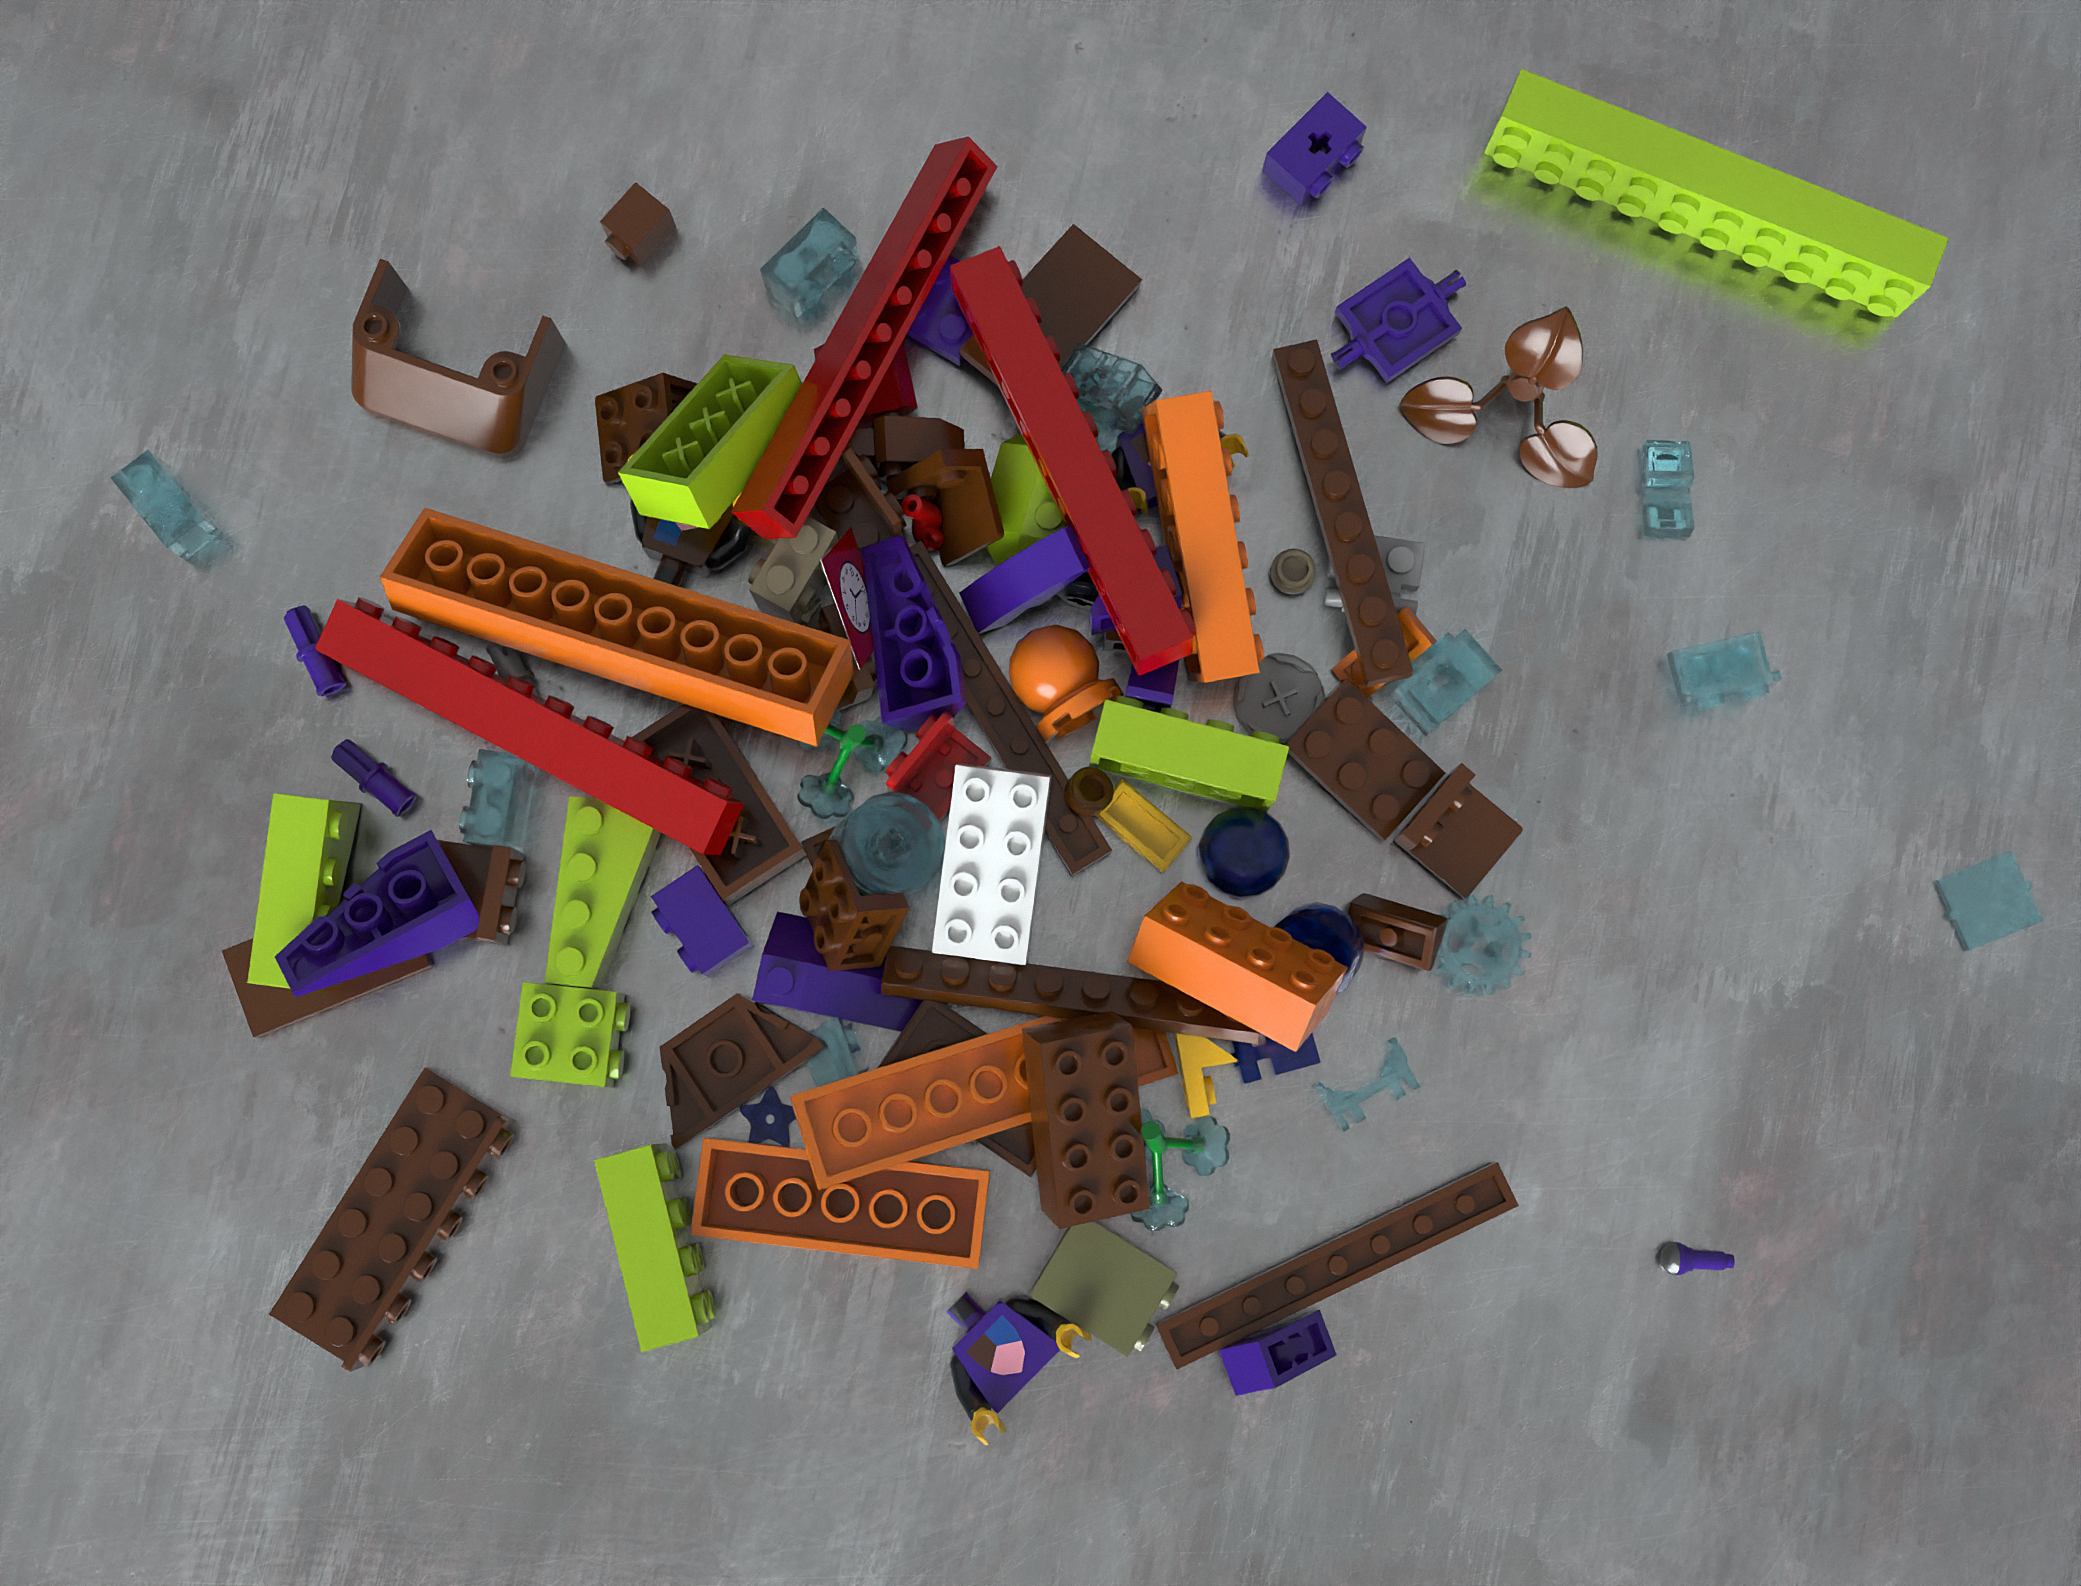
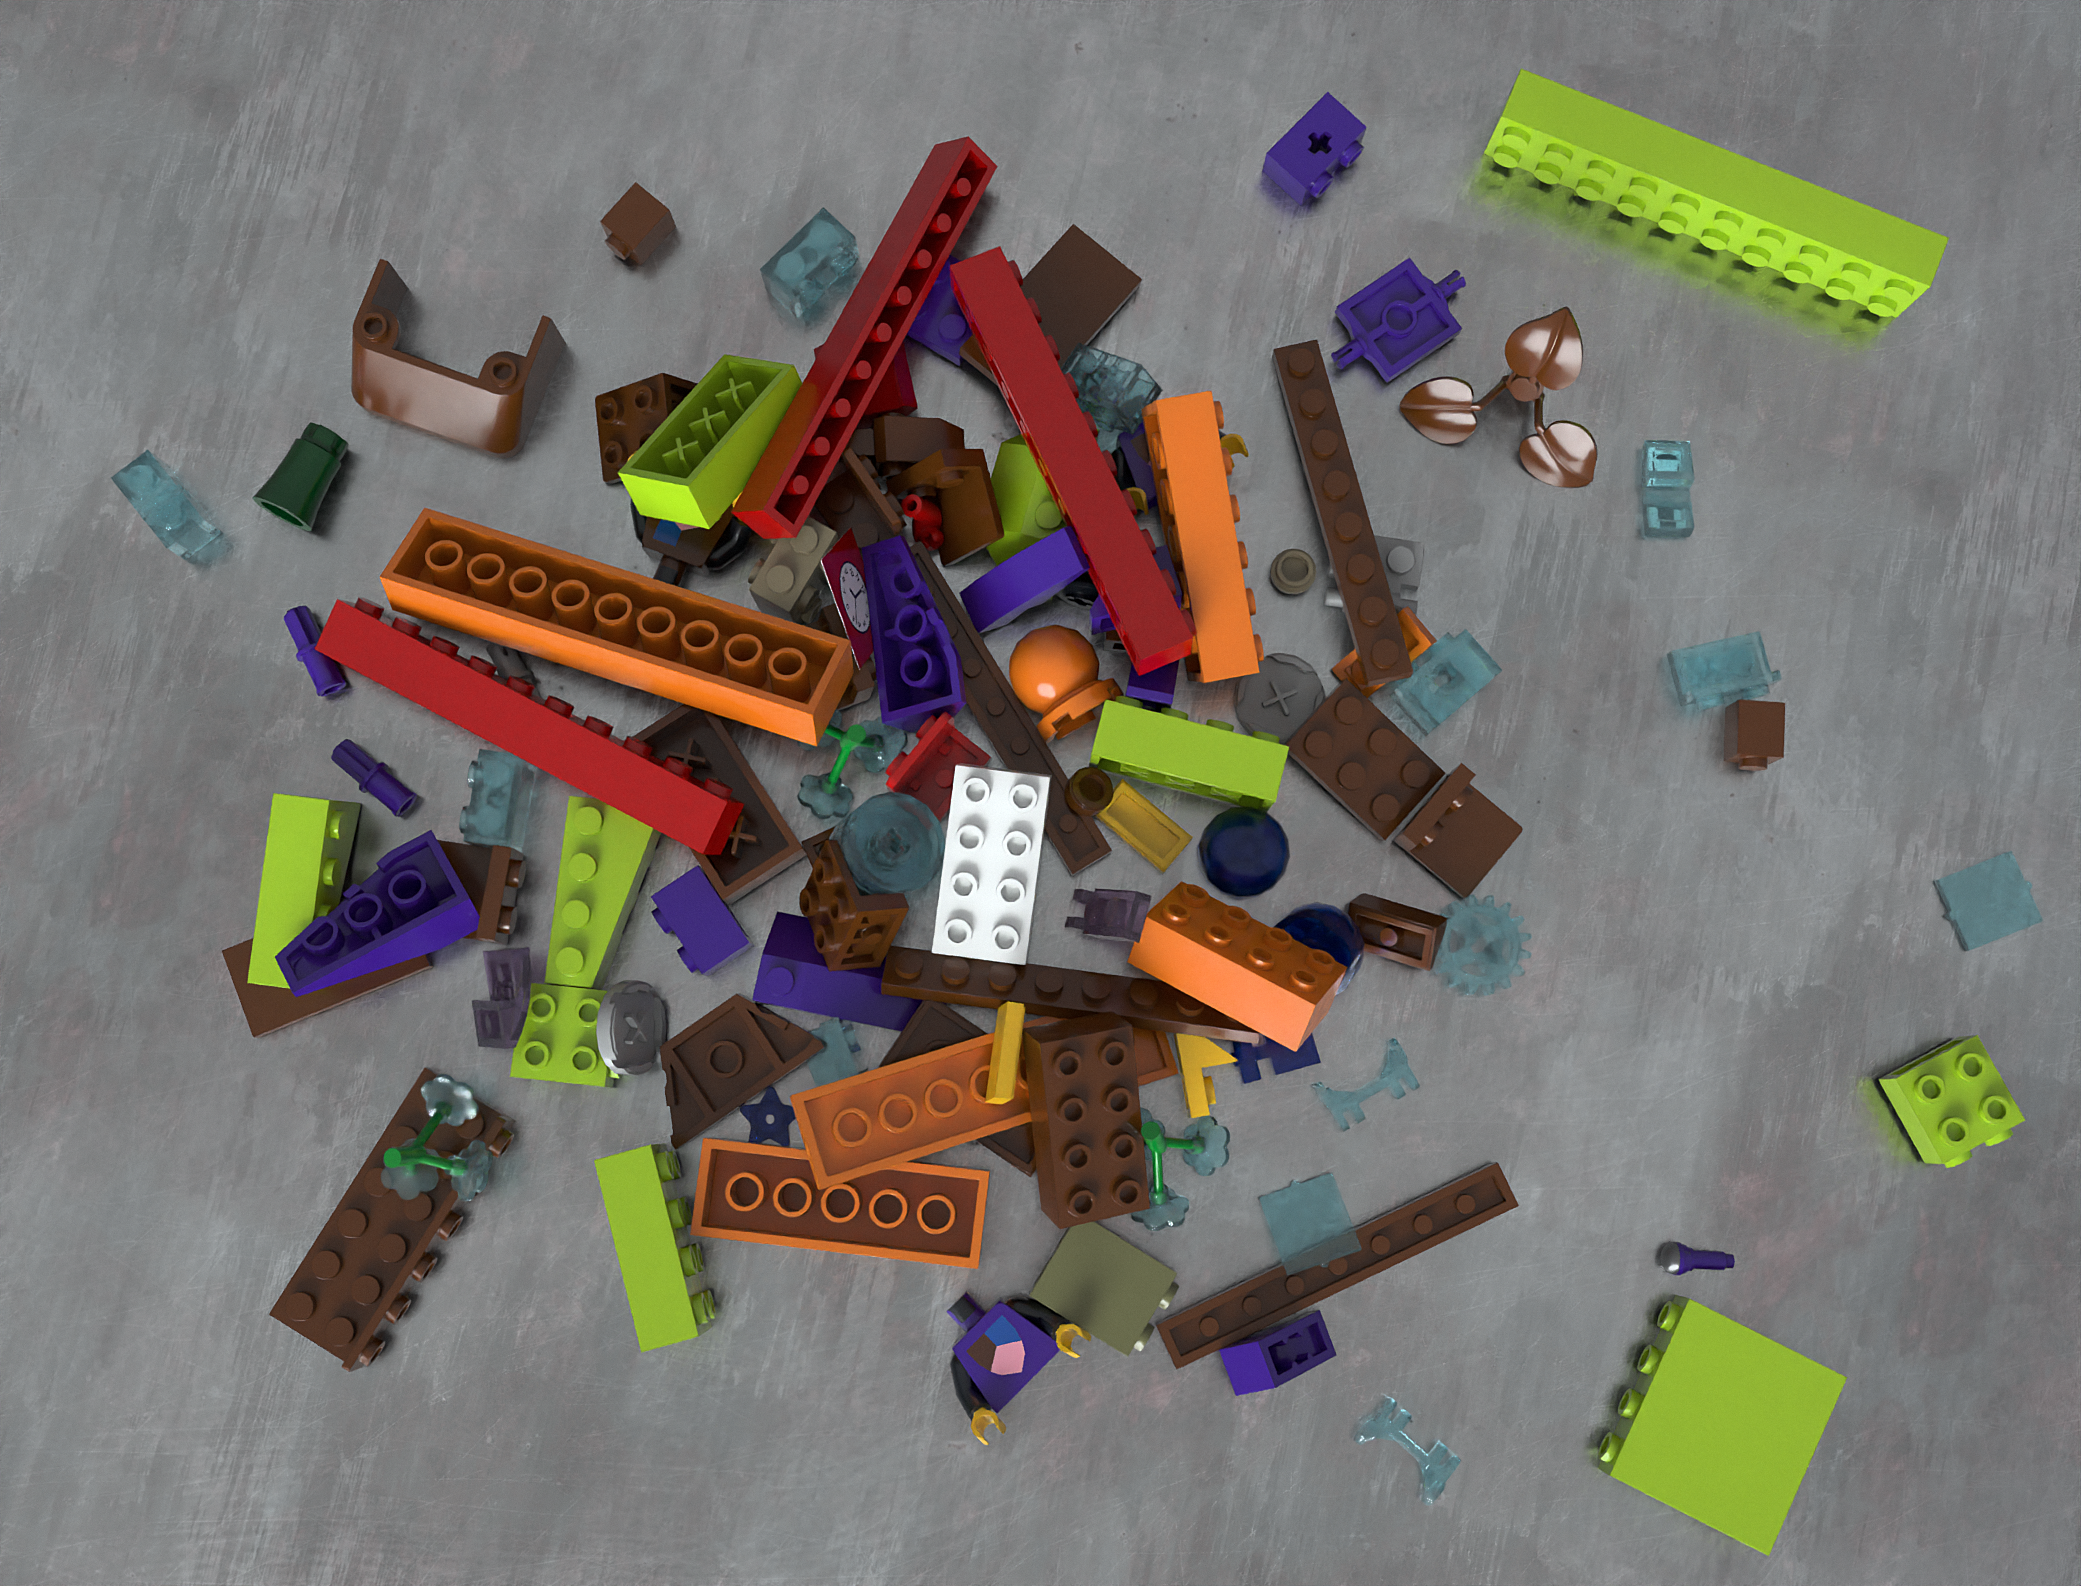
none -> dark green plant [252,422,349,531]
none -> clear light blue plant [381,1074,493,1202]
none -> clear purple slope [471,947,531,1049]
none -> light grey tile [596,980,666,1075]
none -> yellow tile [985,1001,1026,1105]
none -> clear purple hinge [1065,889,1152,943]
none -> clear light blue piece [1259,1173,1362,1276]
none -> clear light blue piece [1354,1398,1461,1506]
none -> lime panel [1598,1295,1847,1556]
none -> reddish brown brick [1723,699,1785,771]
none -> lime brick [1878,1035,2025,1168]

